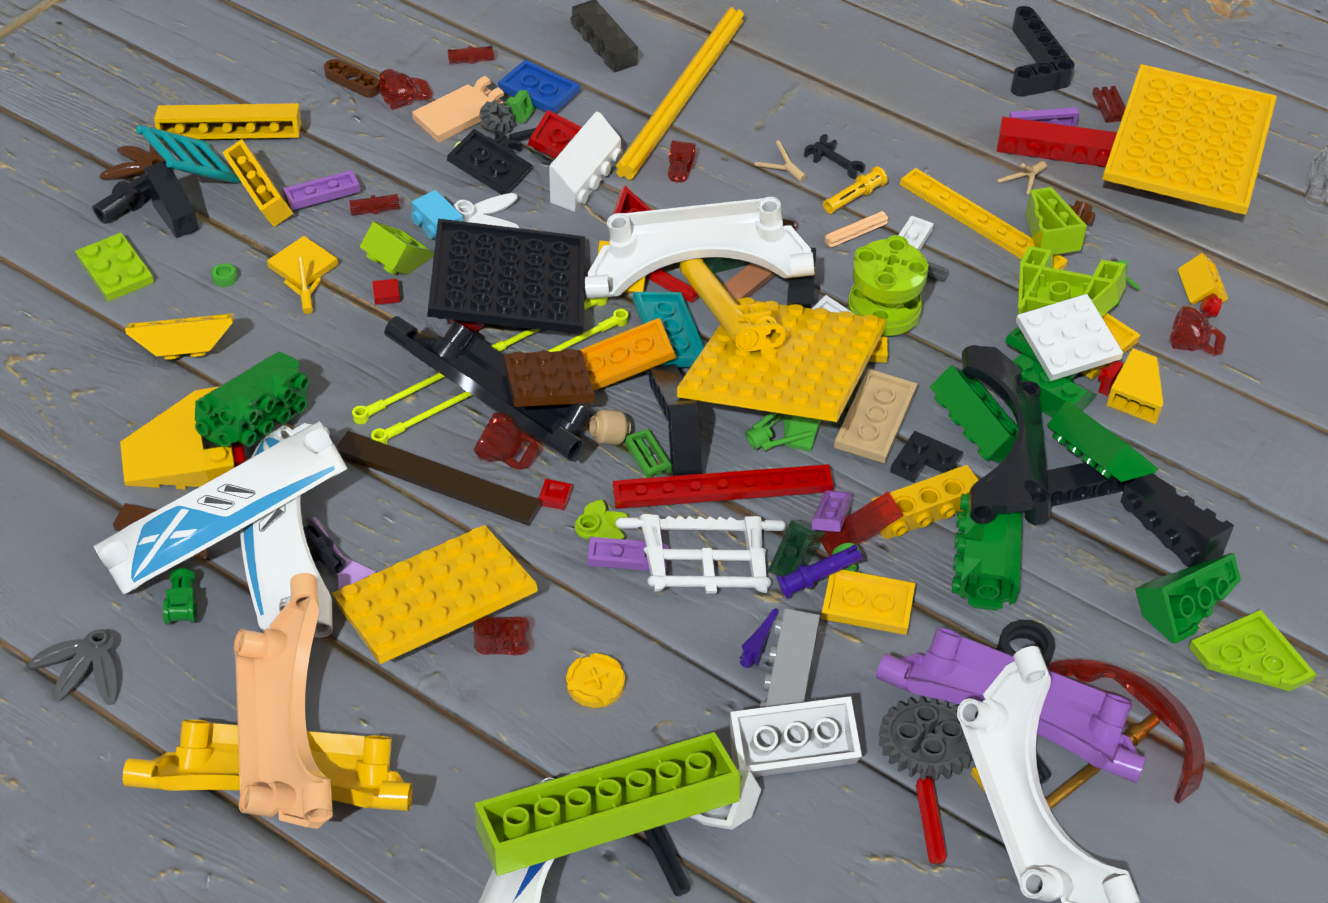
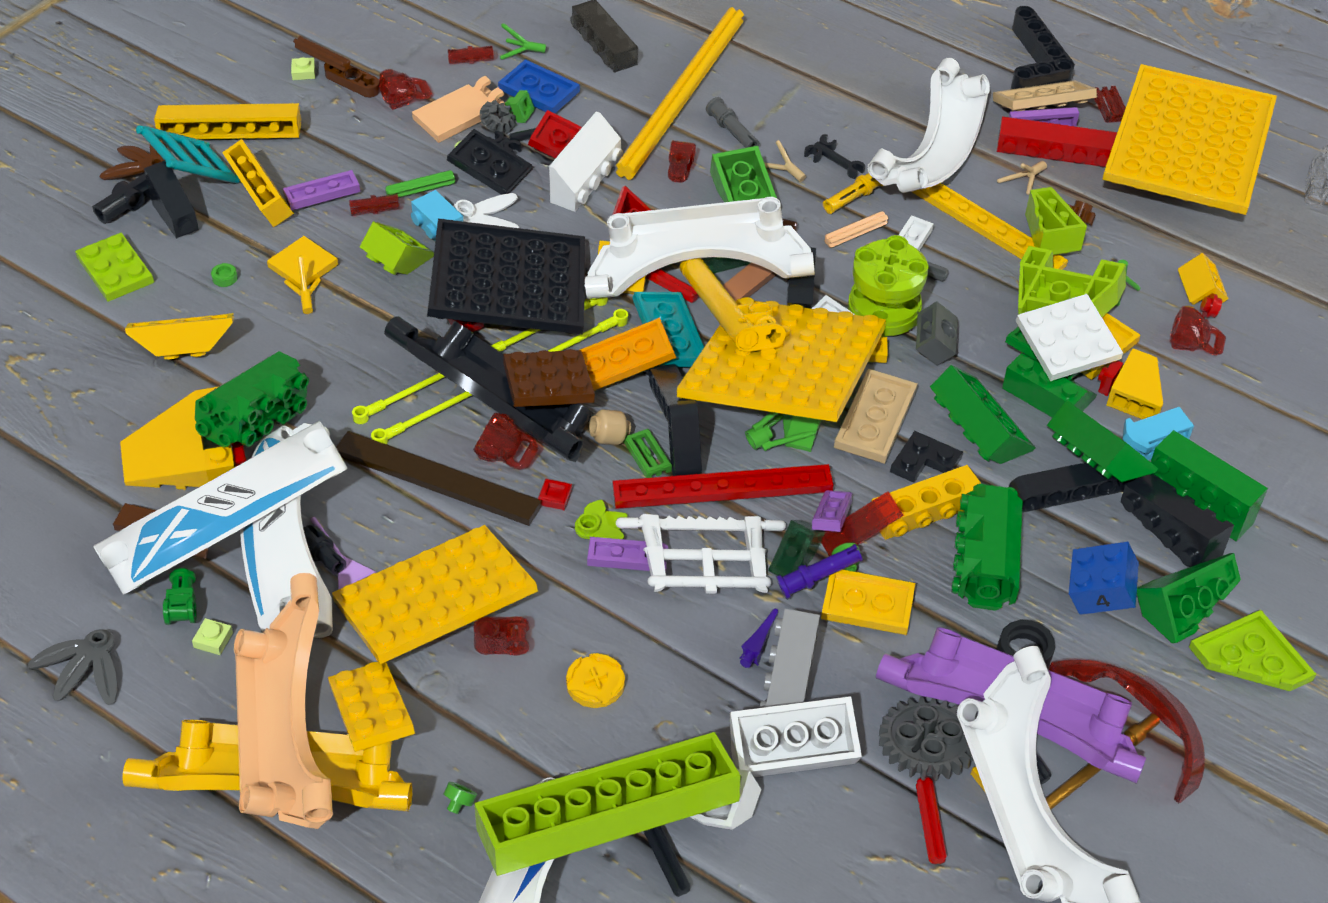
red tile [372,279,400,305] -> none
black panel [962,345,1051,525] -> none
none -> yellowish green plate [192,618,233,655]
none -> yellowish green plate [291,57,315,80]
none -> reddish brown axle [293,36,352,72]
none -> yellow plate [328,662,415,752]
none -> bright green axle [385,170,455,200]
none -> bright green tile [443,782,477,814]
none -> bright green plant [500,23,546,60]
none -> dark grey pin [706,97,760,148]
none -> bright green slope [710,146,777,202]
none -> white panel [867,58,990,193]
none -> dark grey brick [916,301,958,365]
none -> tan plate [993,80,1097,112]
none -> blue brick [1069,541,1139,615]
none -> medium azure piece [1122,407,1194,460]
none -> green brick [1151,430,1268,542]

